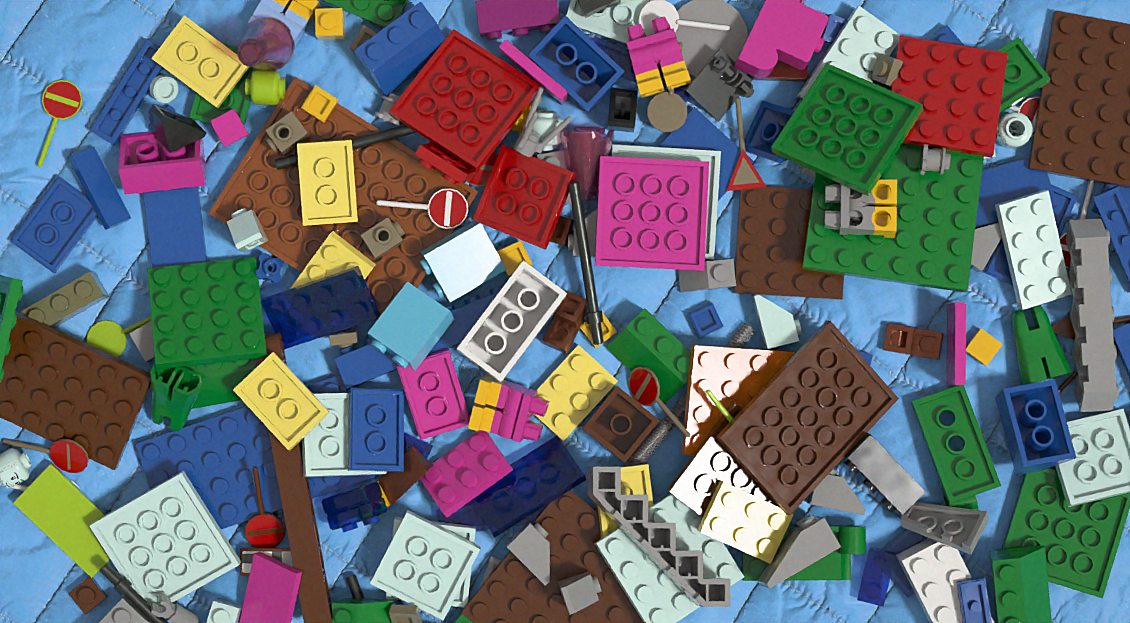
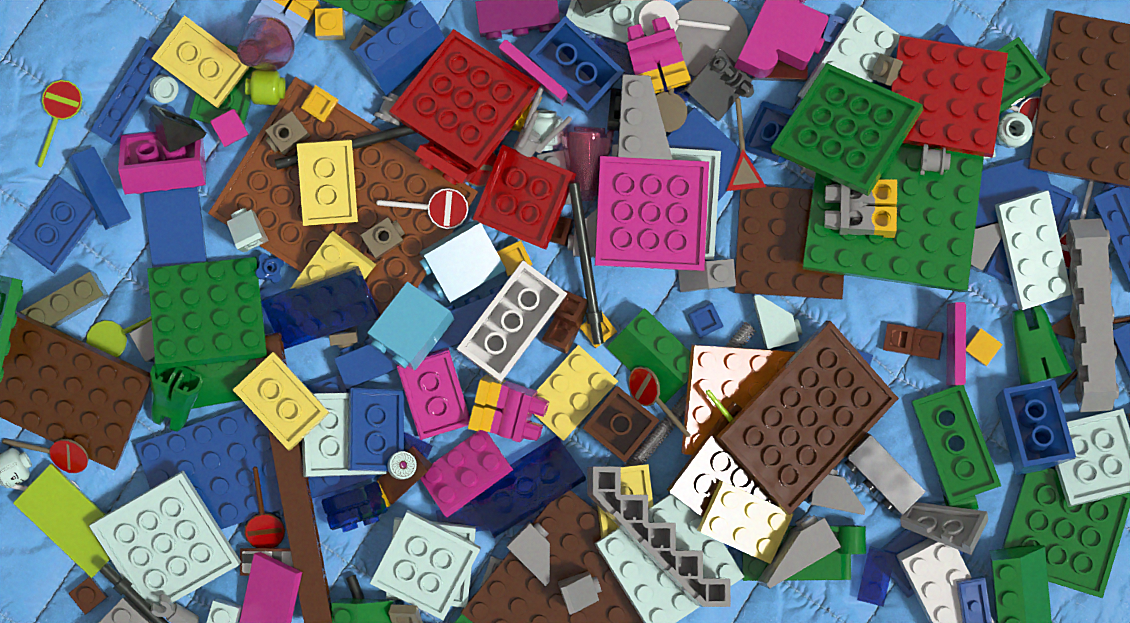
none -> light aqua tile [387,451,416,480]
none -> light grey wing [617,74,673,160]

